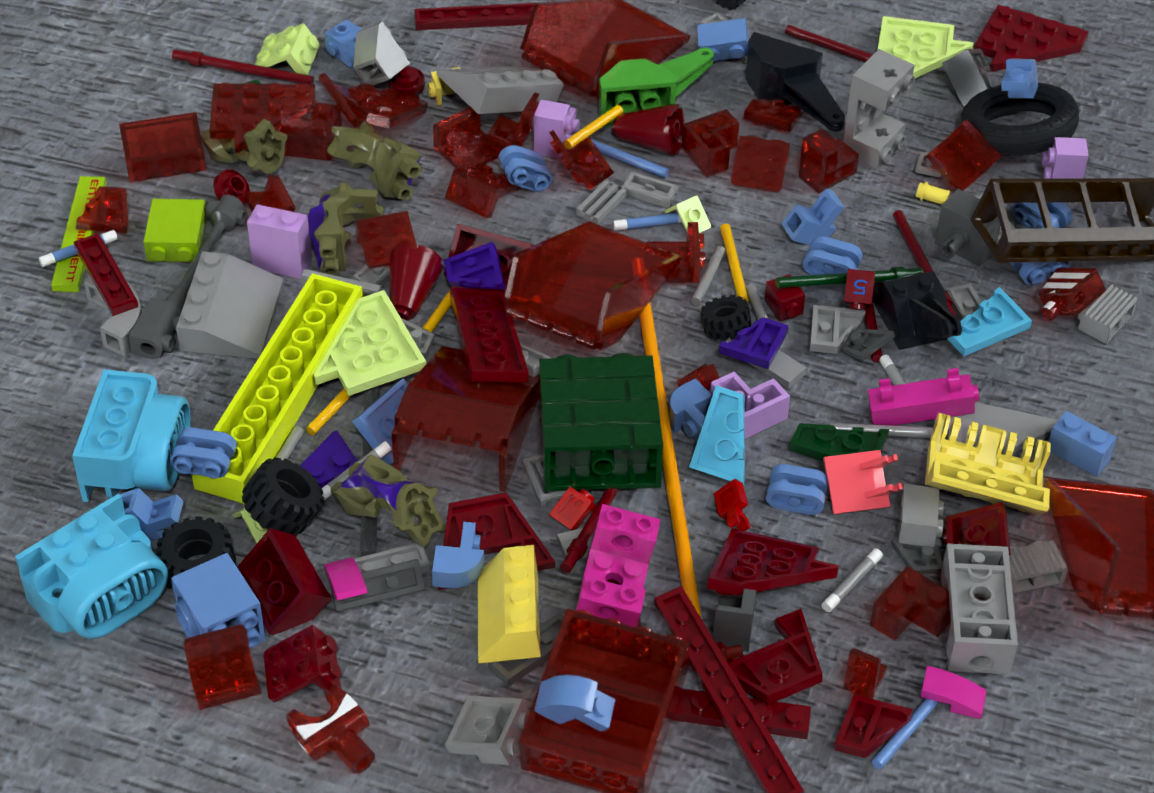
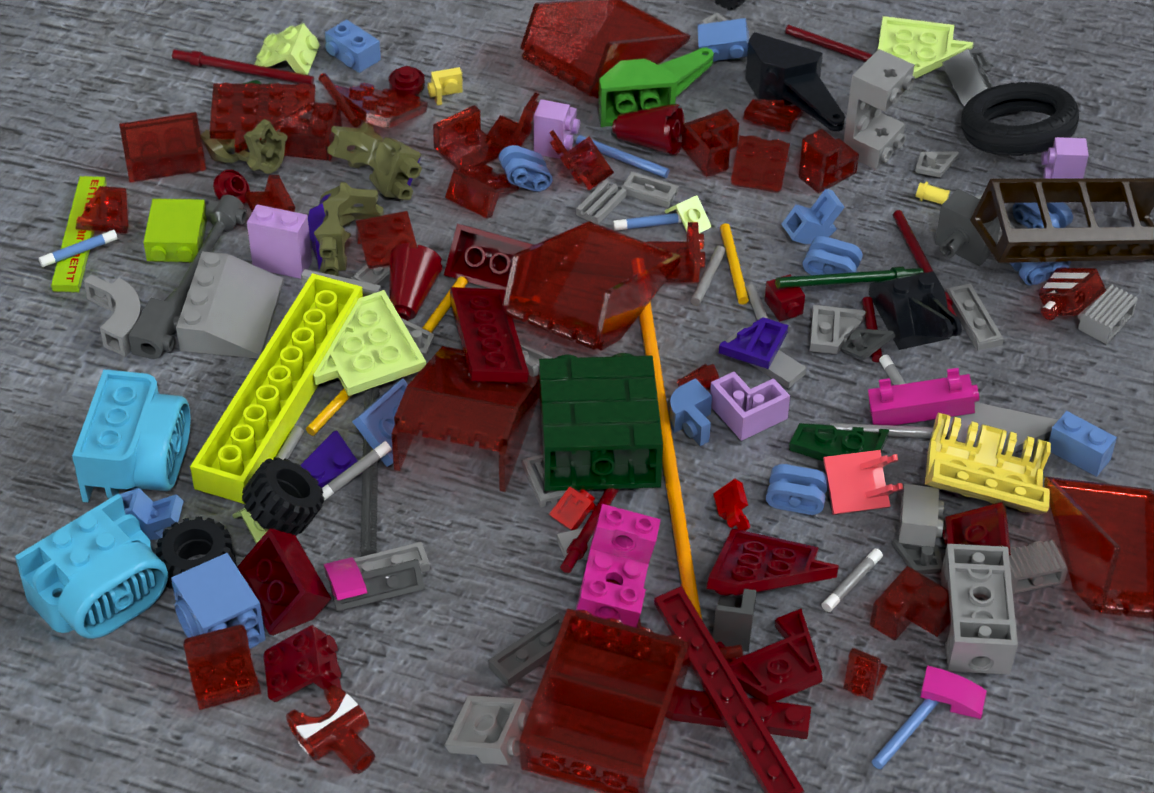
dark red tile [73,233,139,316] -> none
medium blue brick [170,427,237,478] -> none
olive hips [330,455,446,547] -> none
light grey slope [353,22,410,87] -> none
dark red tile [414,2,558,30] -> none
medium blue brick [432,522,484,588] -> none
light grey slope [436,66,564,114] -> none
dark red wing [438,492,556,590] -> none
dark purple wing [443,242,506,290] -> none
light yellow slope [478,545,541,663] -> none
medium blue brick [534,675,615,731] -> none
yellow bar [564,105,623,149] -> none
medium azure wing [689,385,745,486] -> none
black tyre [700,295,752,341] -> none
dark red wing [835,694,912,758] -> none
dark red brick [844,269,876,310] -> none
clear red bracket [926,119,1001,191] -> none
medium azure wing [947,287,1032,357] -> none
dark red wing [974,5,1089,72] -> none
medium blue brick [1001,59,1038,98] -> none

